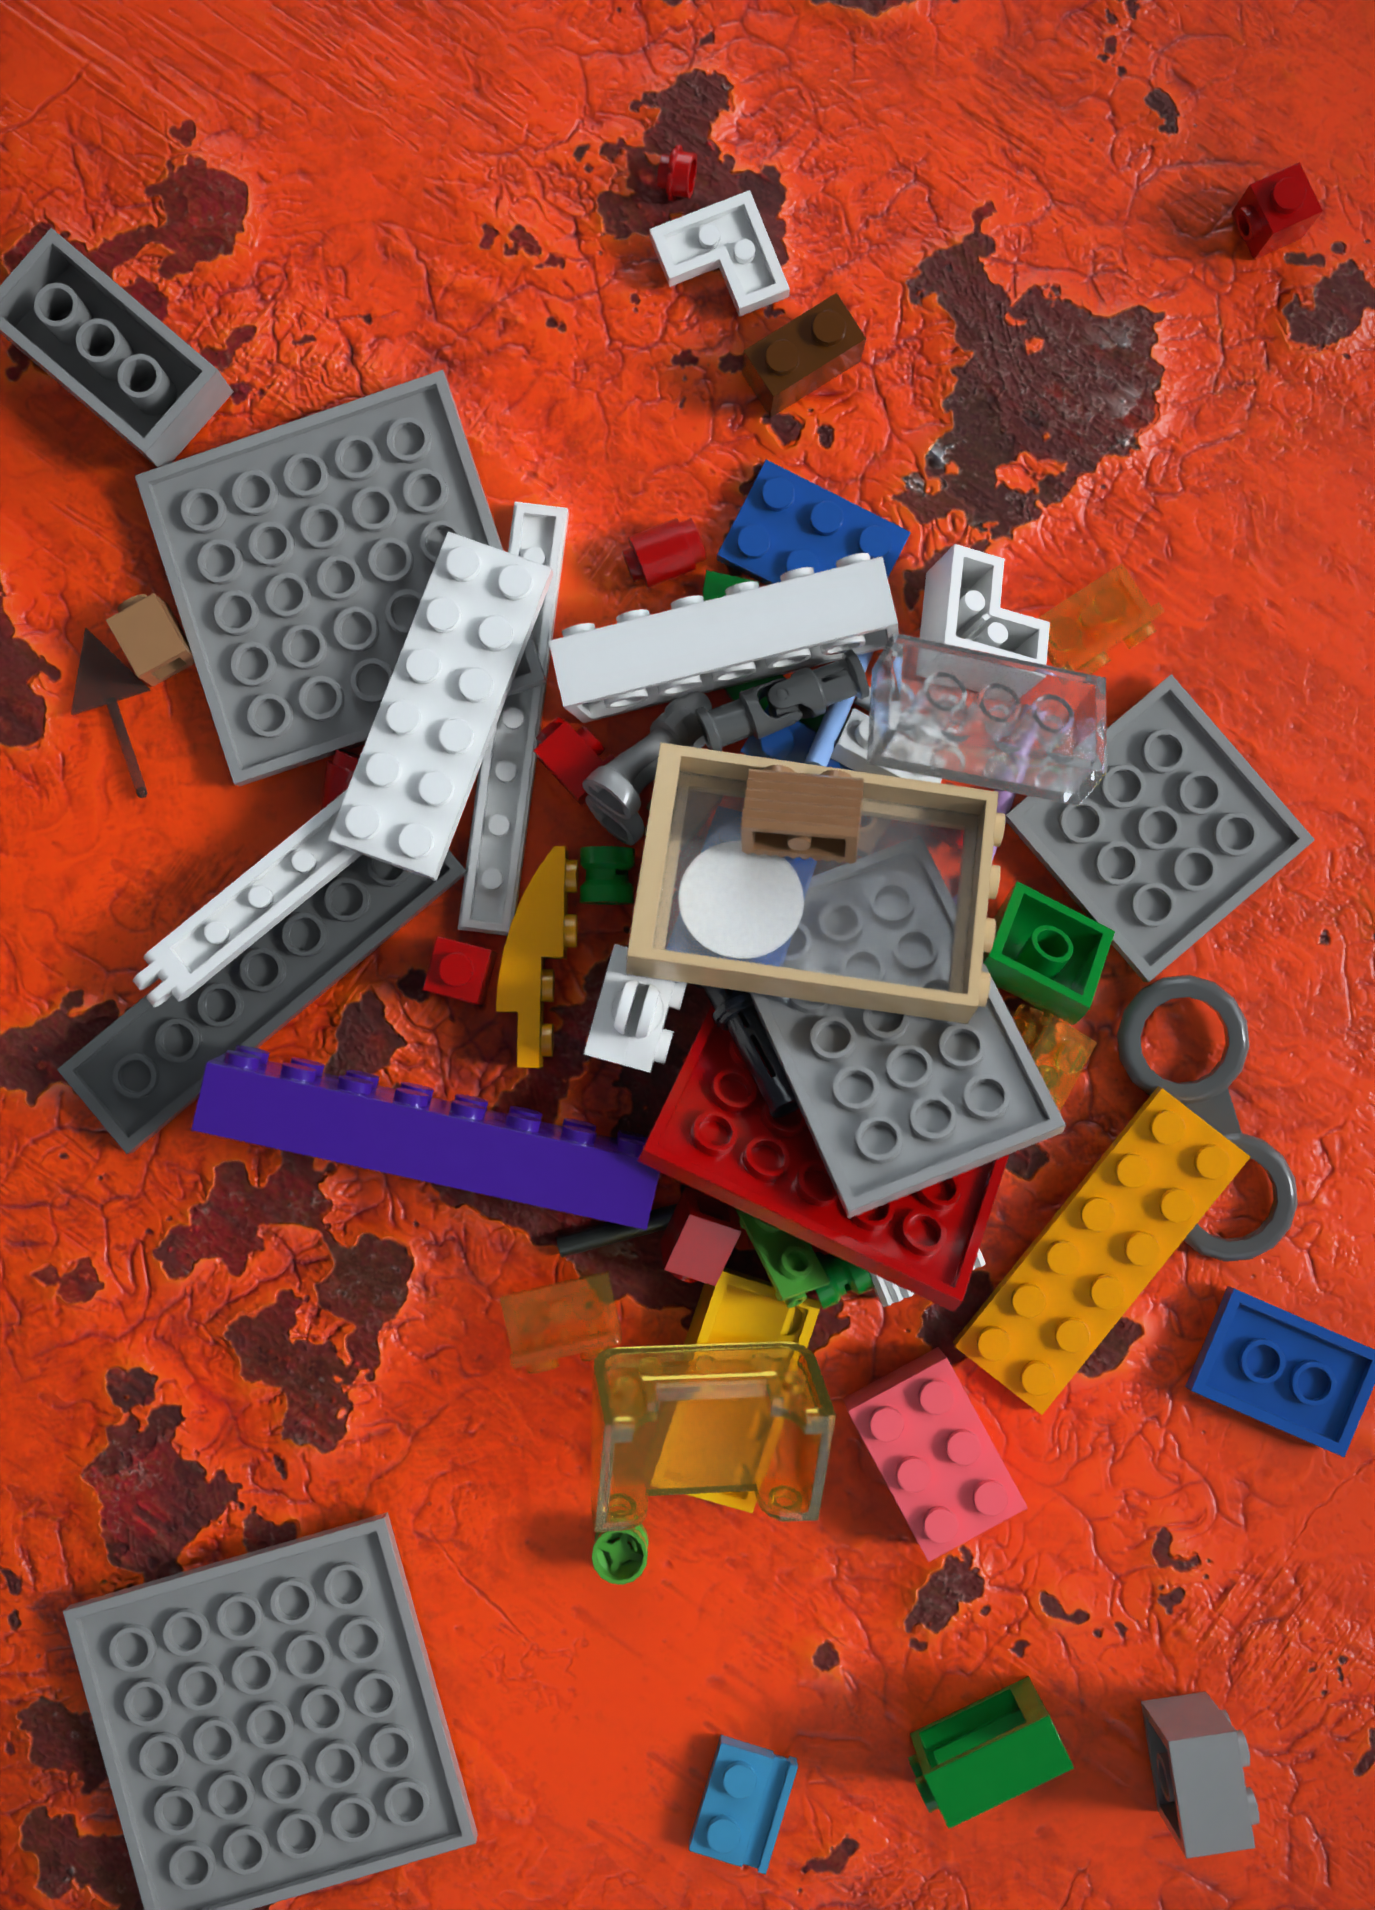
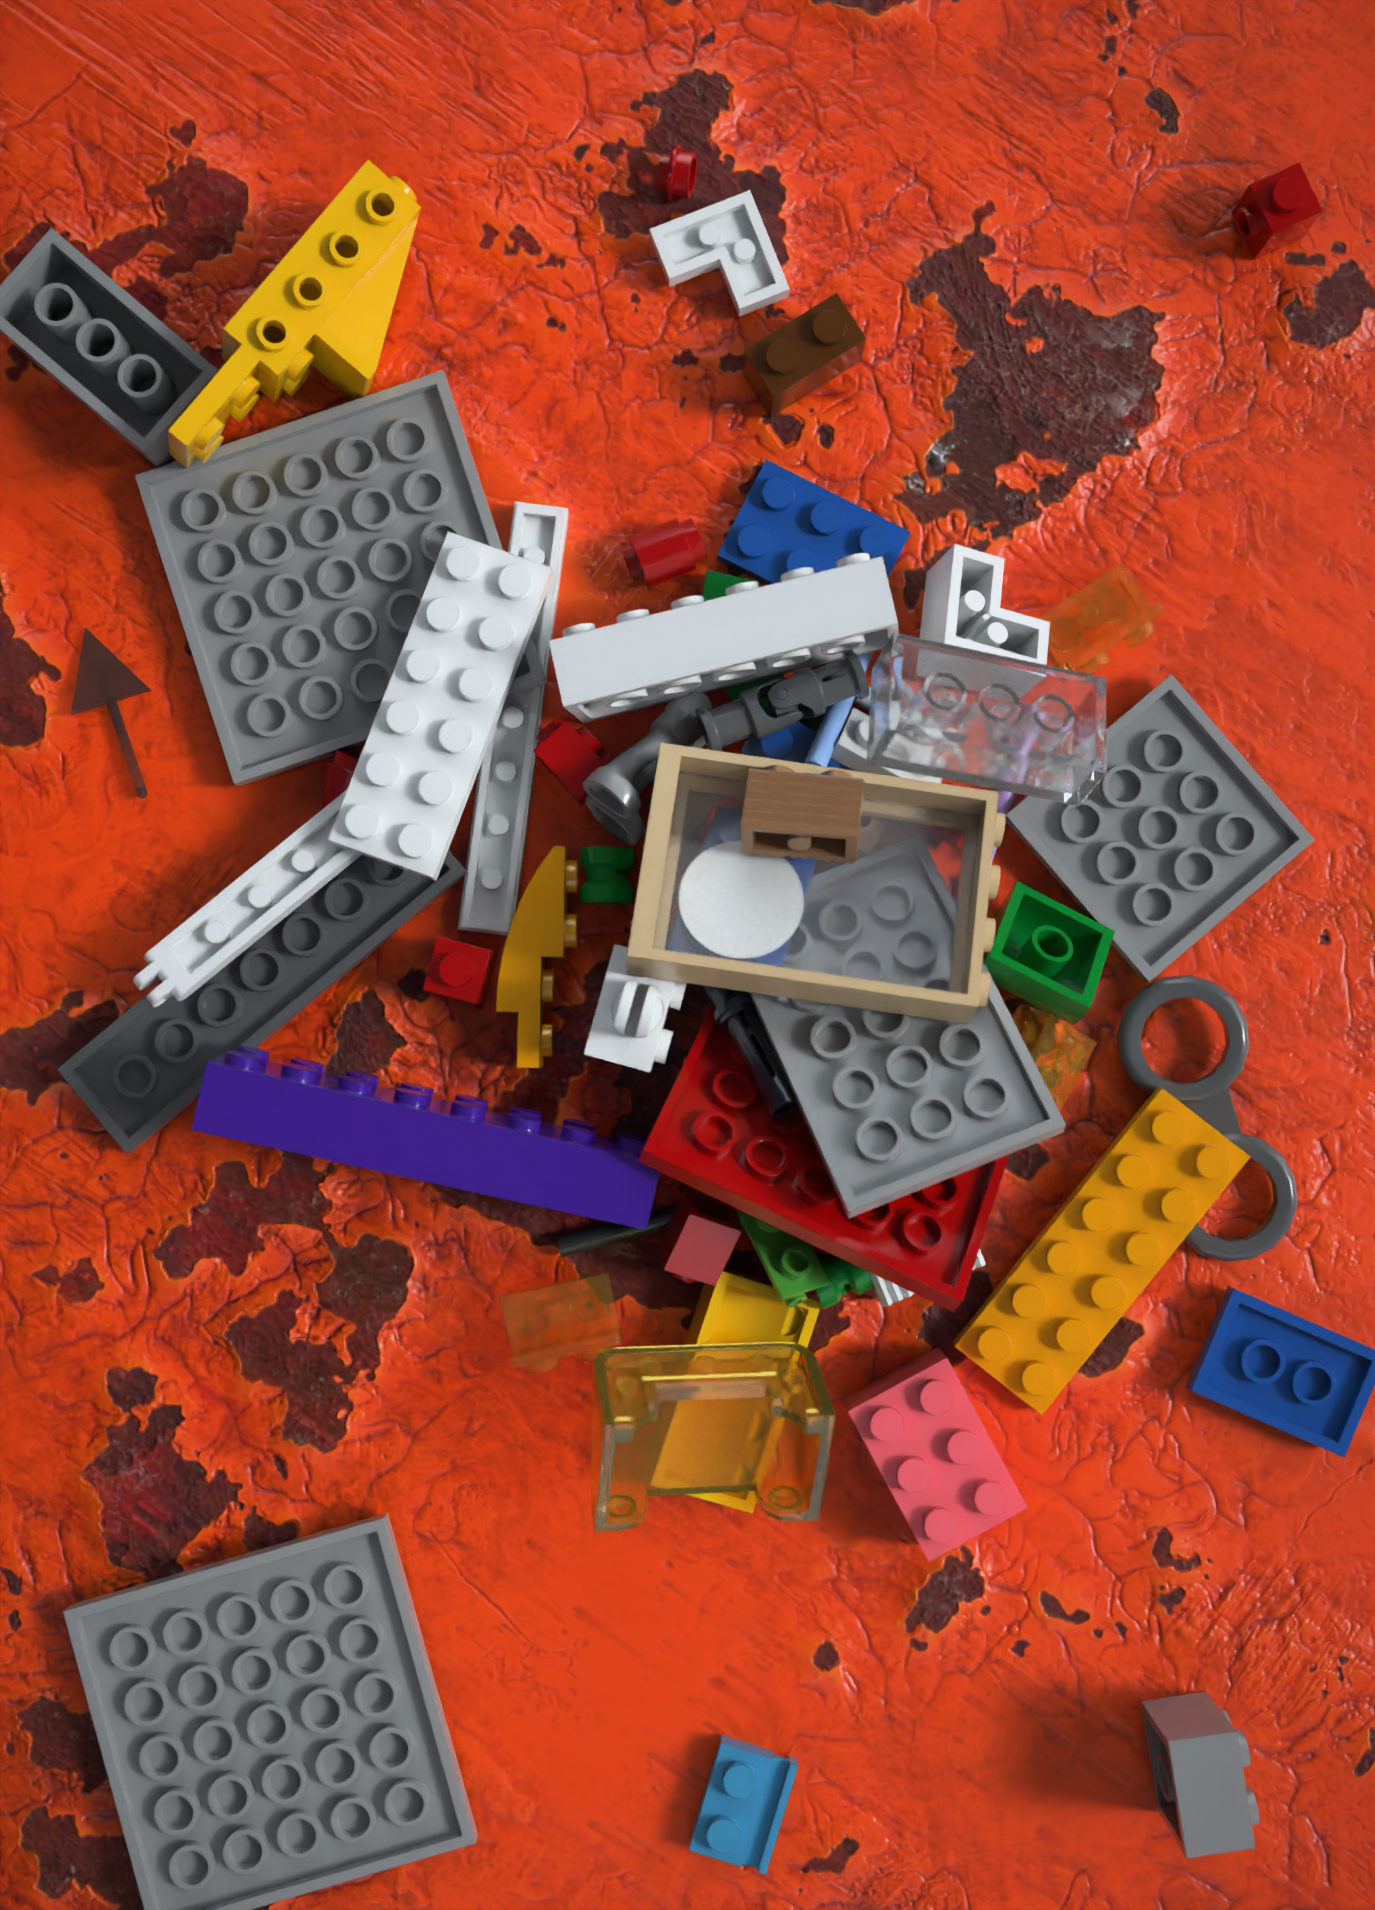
medium nougat brick [106,593,195,687] -> none
bright green wheel [592,1514,649,1585] -> none
green window [908,1676,1074,1829] -> none
none -> yellow wedge [168,160,421,469]

